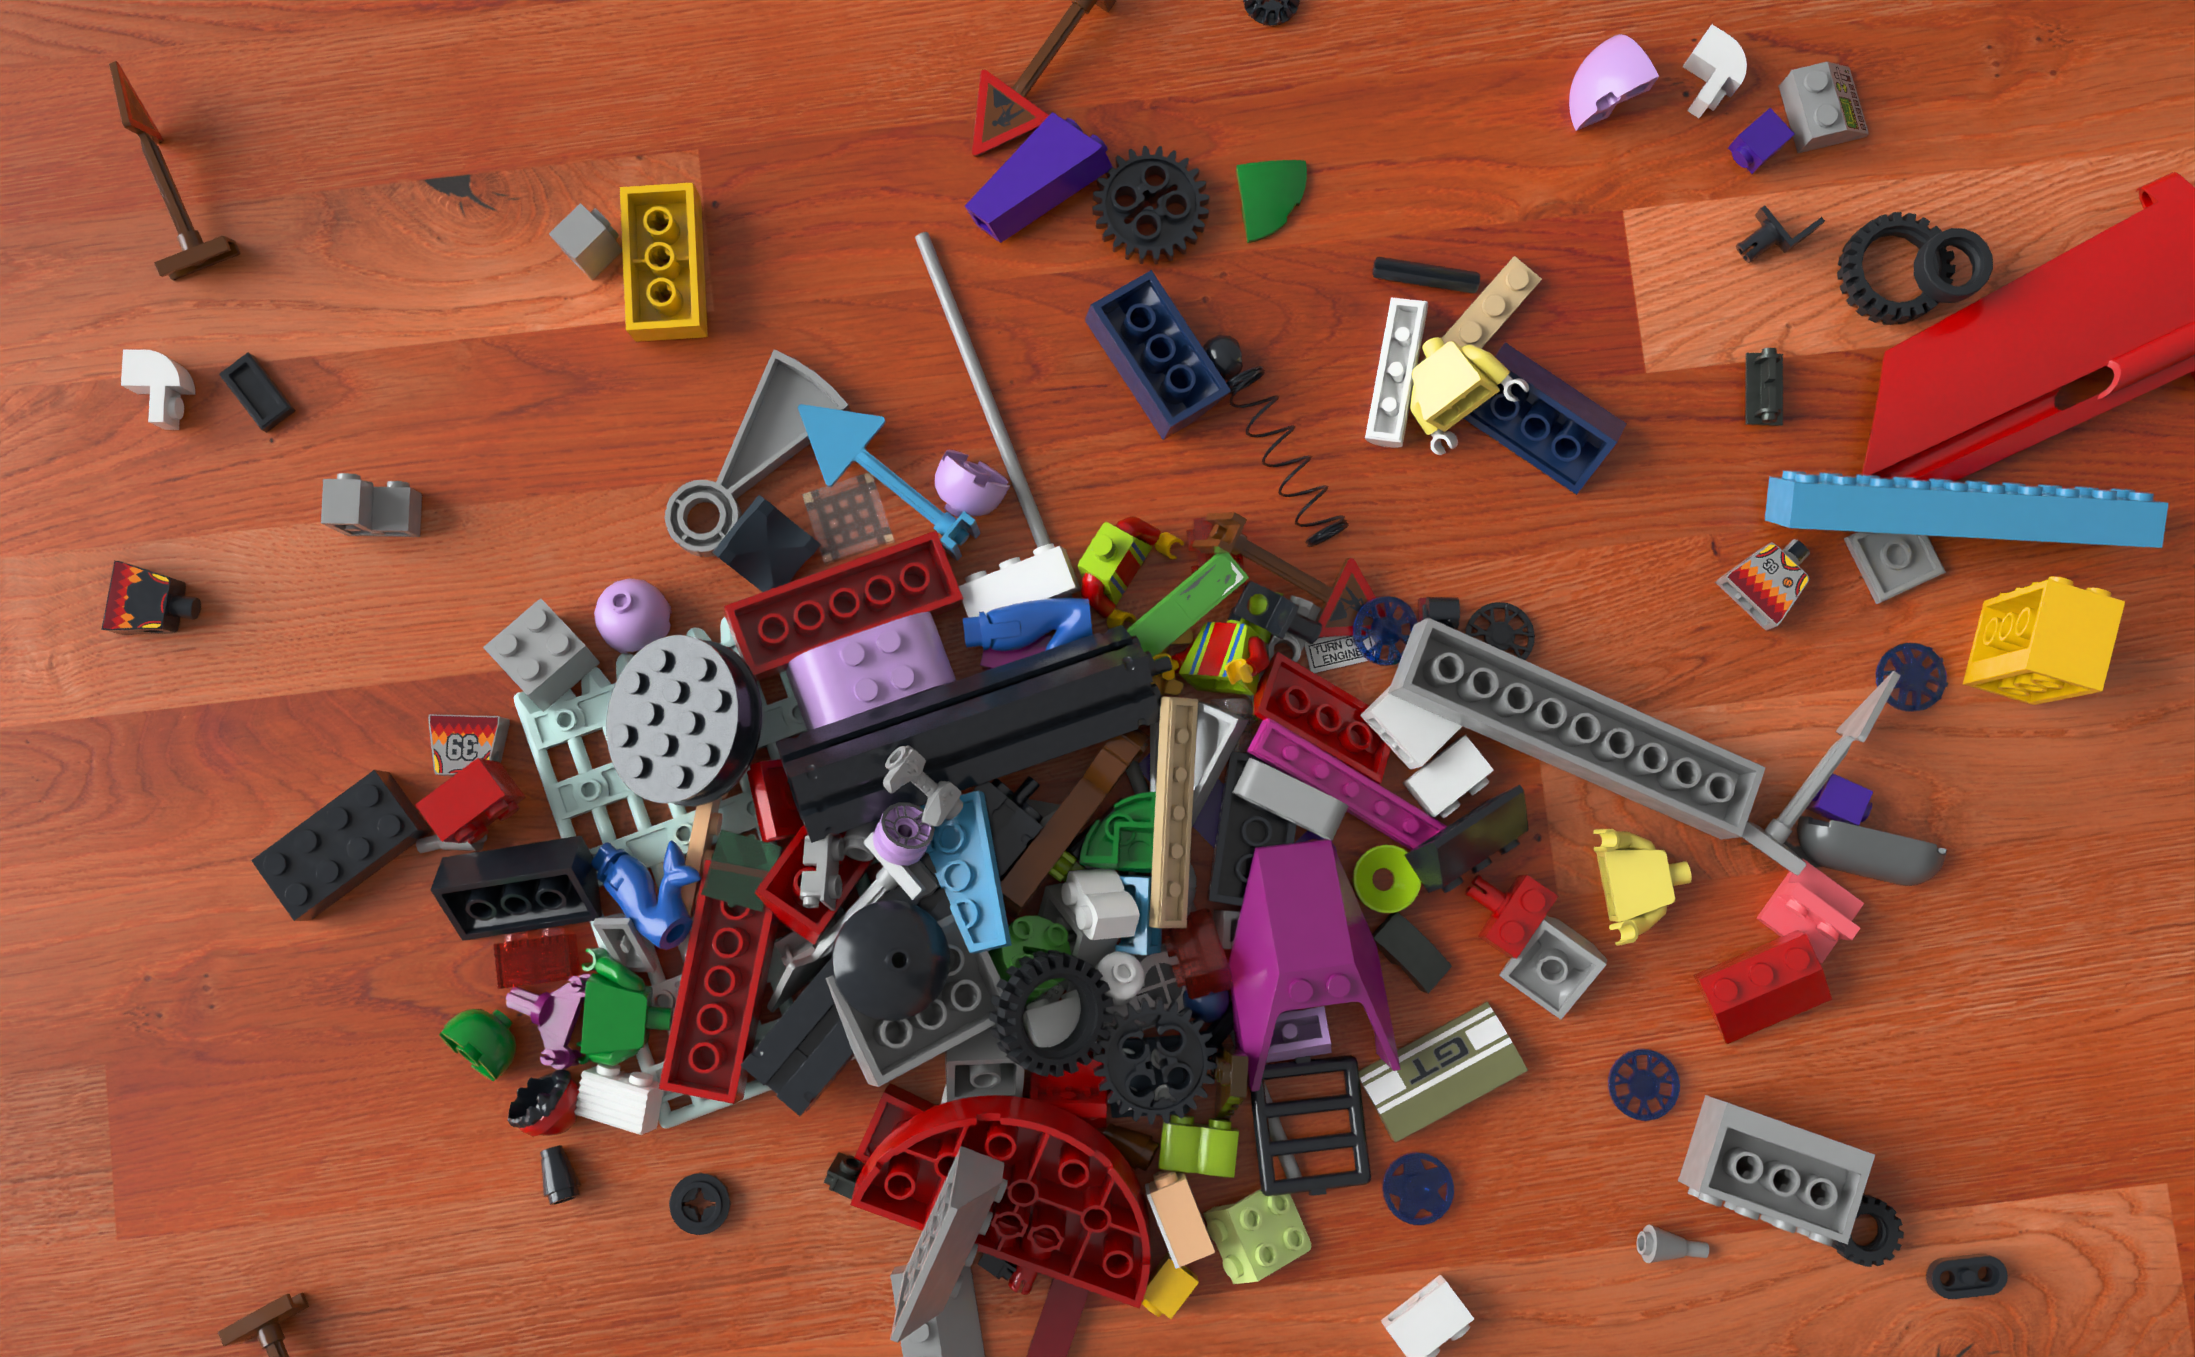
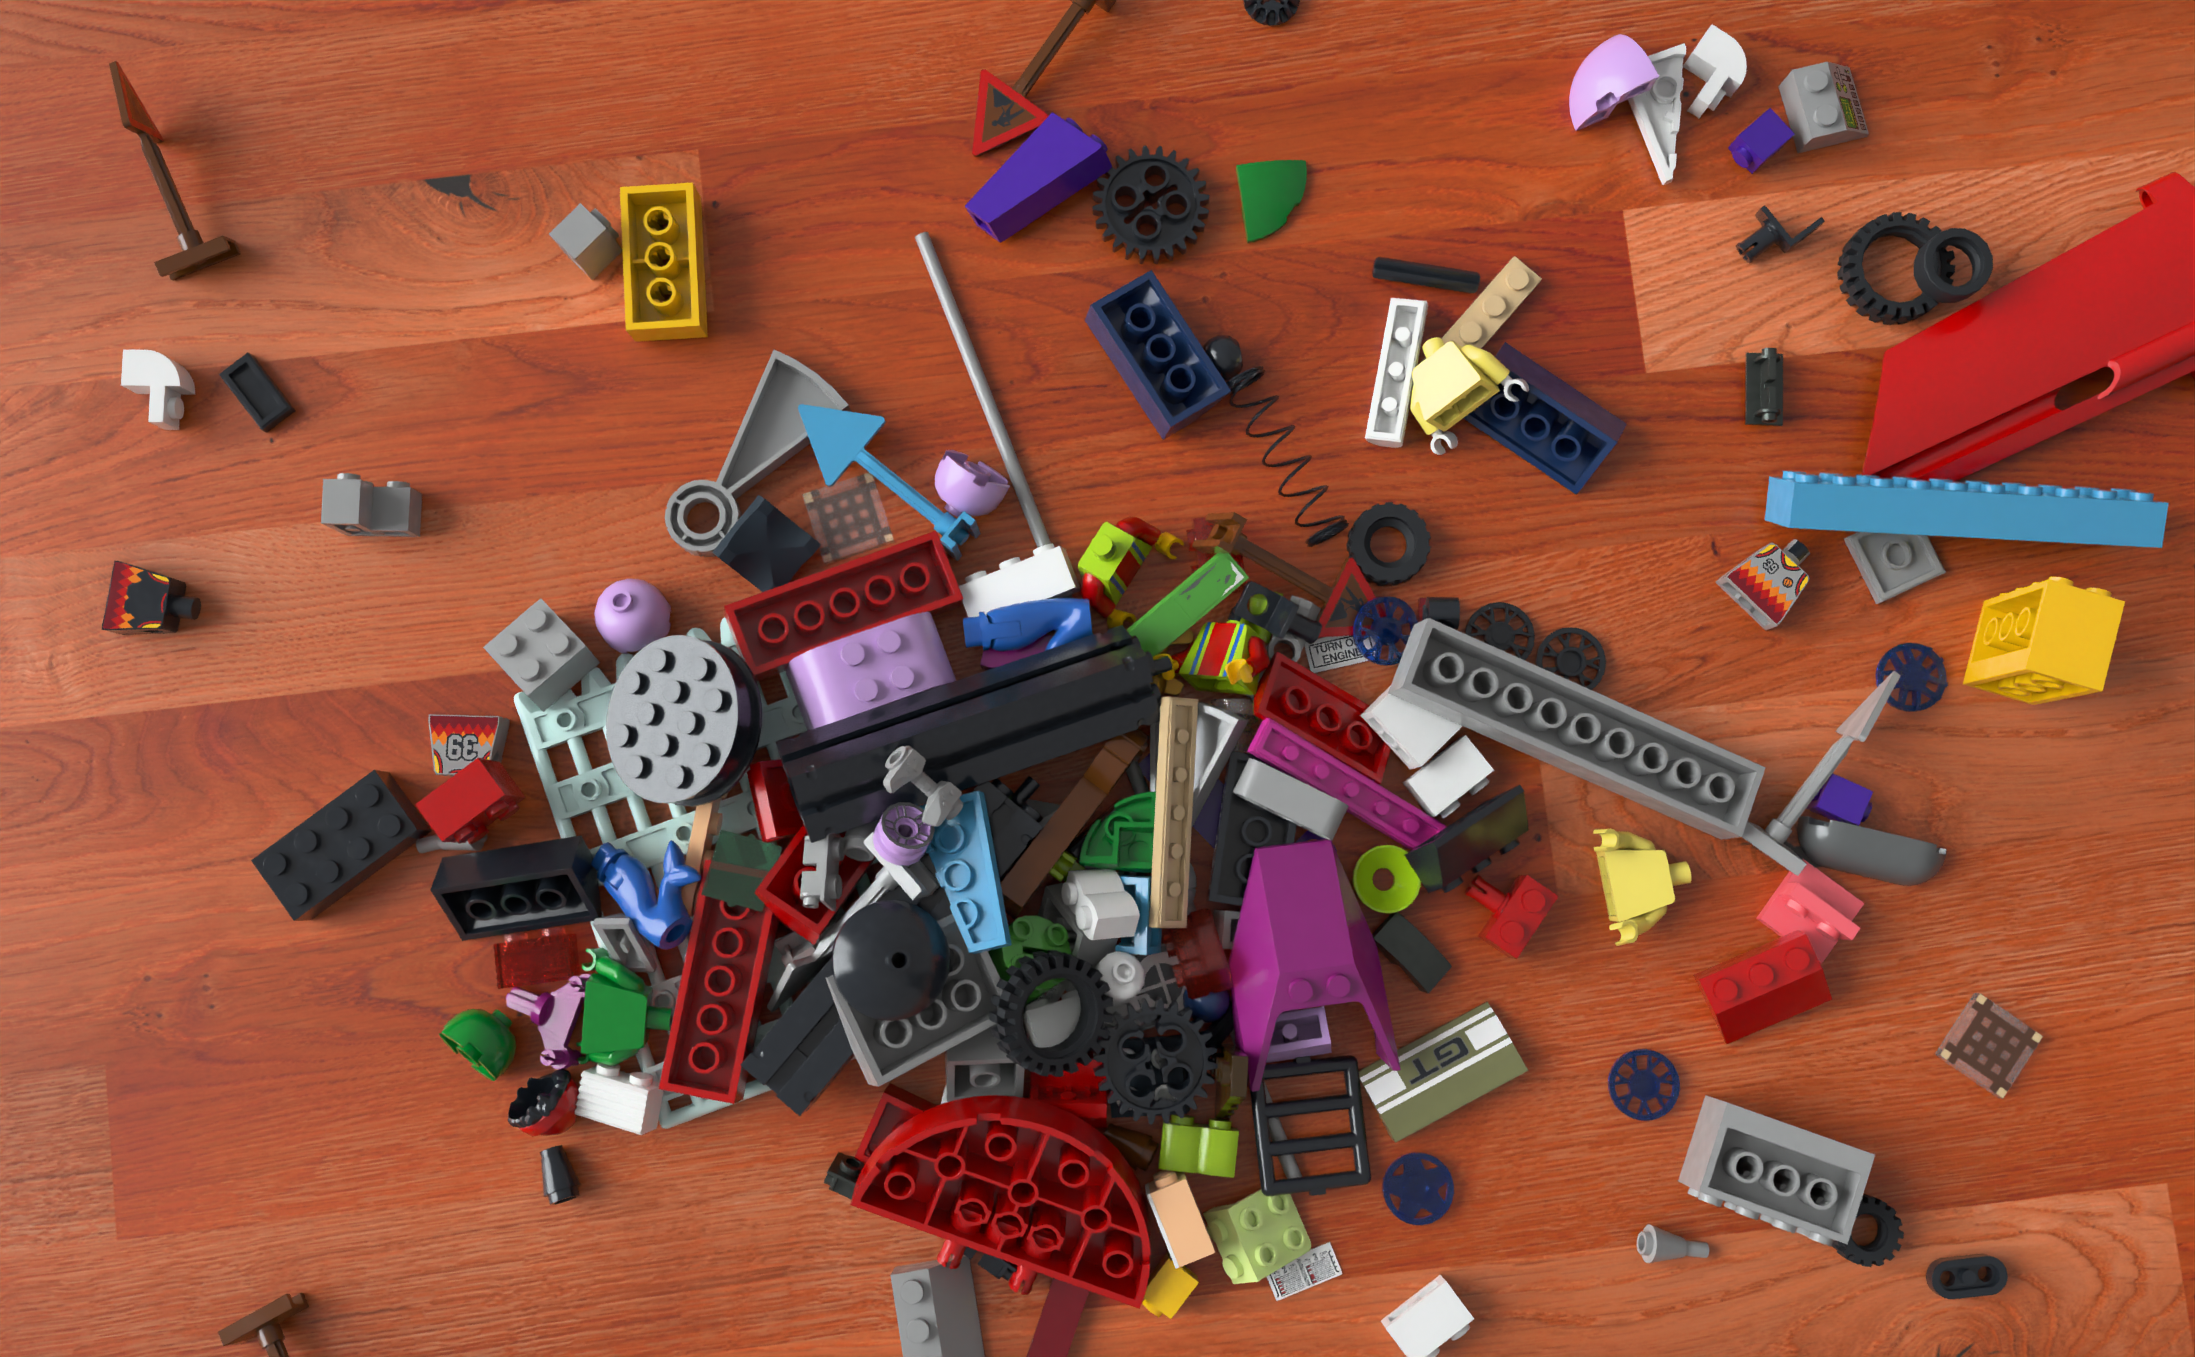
black gear [669,1172,731,1235] -> none
light grey slope [890,1146,1008,1343] -> none
light grey slope [1499,916,1607,1020] -> none
none -> white sticker [1267,1242,1343,1301]
none -> black tyre [1346,502,1431,586]
none -> black wheel [1535,627,1606,690]
none -> white wing [1628,43,1686,185]
none -> tile [1935,993,2043,1099]

